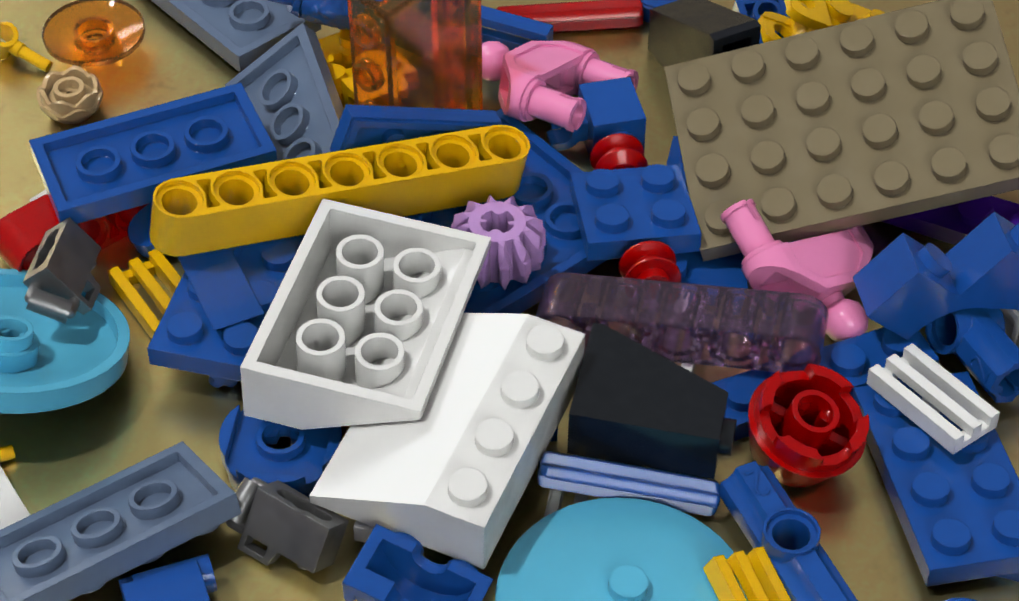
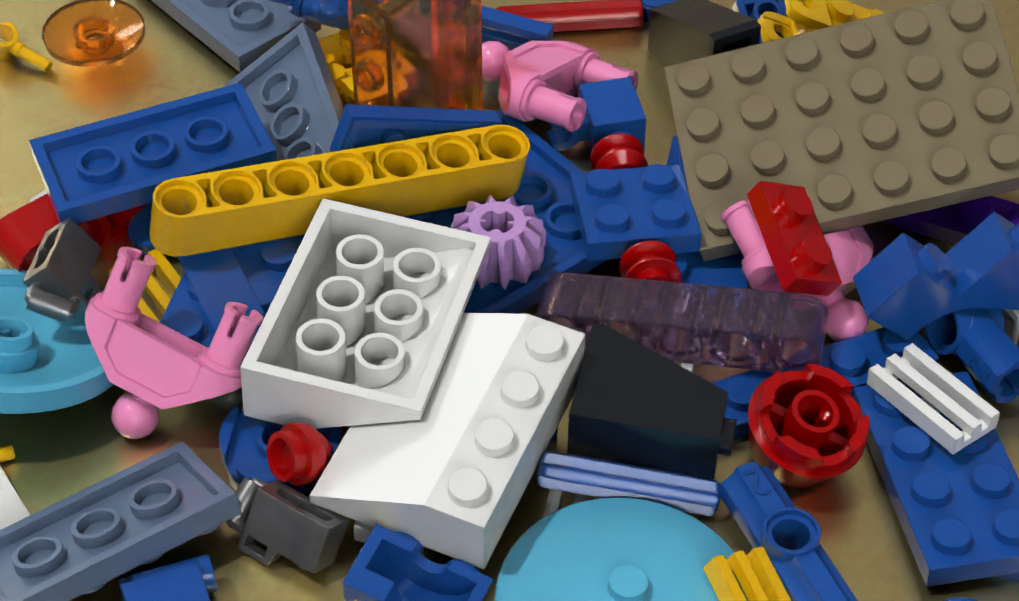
tan plate [36,66,103,124] -> none
none -> bright pink connector [85,246,263,439]
none -> red plate [267,422,333,486]
none -> red plate [747,181,842,296]

